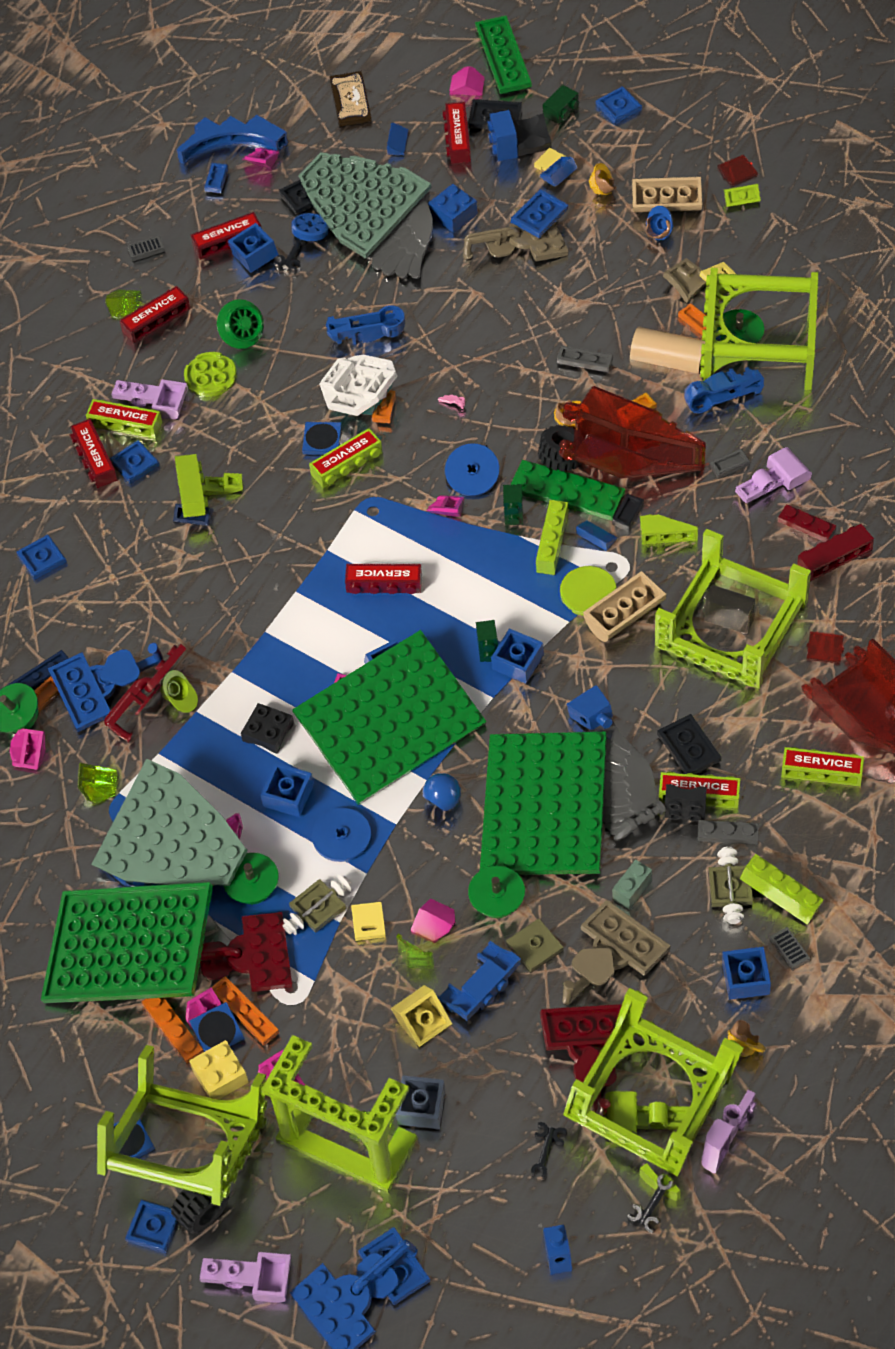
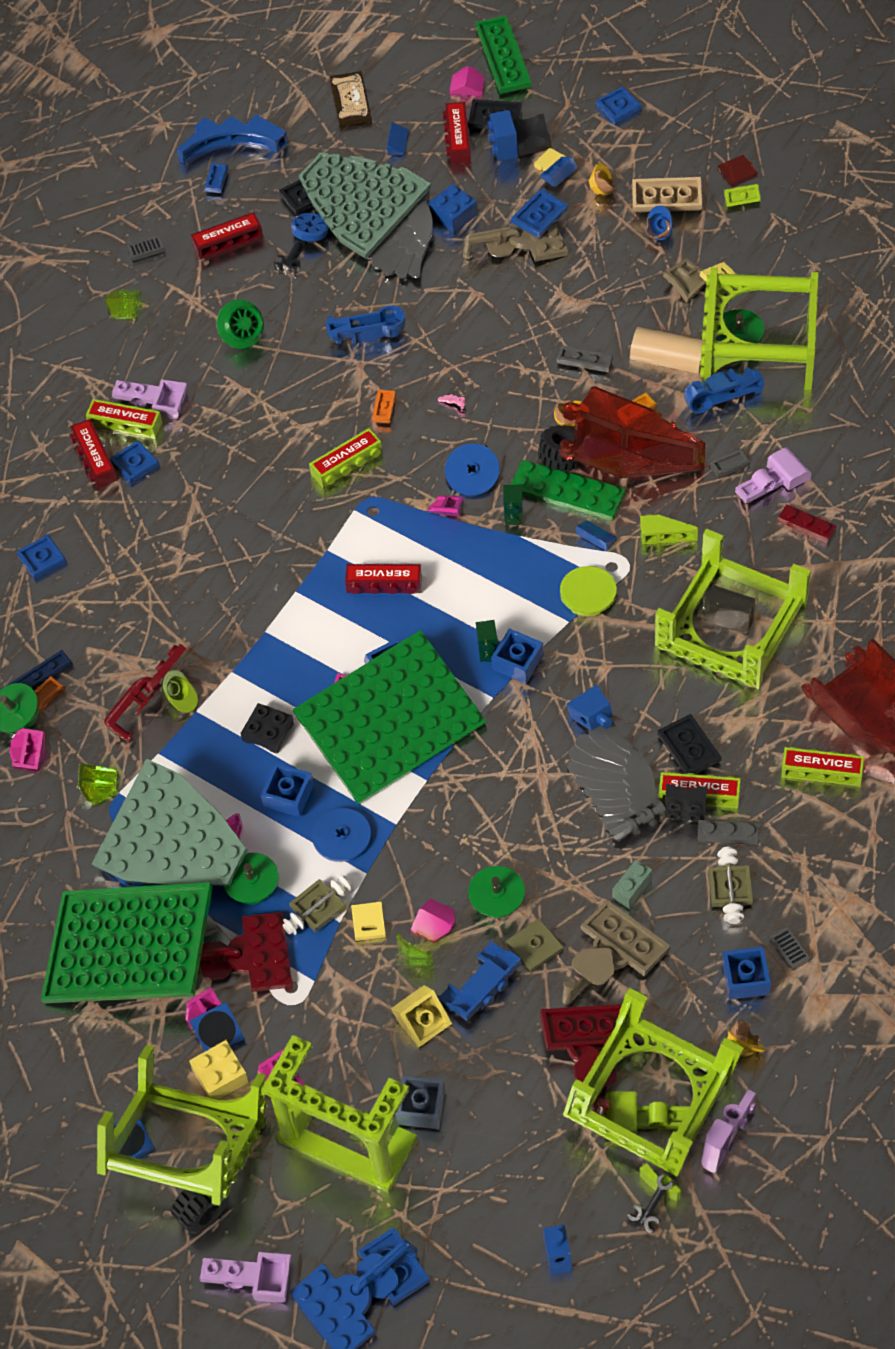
blue plate [48,643,163,732] -> none
brick [119,286,191,344] -> none
blue tile [125,1200,178,1253] -> none
orange plate [141,998,204,1064] -> none
dark blue slope [173,503,213,526] -> none
lime brick [175,454,208,518] -> none
lime tile [184,352,237,397] -> none
lime slope [204,473,243,495] -> none
orange plate [212,976,279,1046] -> none
blue brick [228,223,279,273] -> none
dark pink slope [242,147,279,169] -> none
tile [302,422,342,455] -> none
white piece [319,355,397,416] -> none
blue helmet [423,773,461,812] -> none
green plate [480,732,607,875] -> none
black bar [531,1122,567,1180] -> none
lime brick [536,500,568,575] -> none
dark green brick [543,84,579,124] -> none
tan brick [583,571,666,642] -> none
black tile [612,494,644,531] -> none
orange tile [678,303,706,335] -> none
lime brick [740,854,824,925] -> none
dark red brick [797,523,874,582] -> none
clear red piece [806,632,844,664] -> none

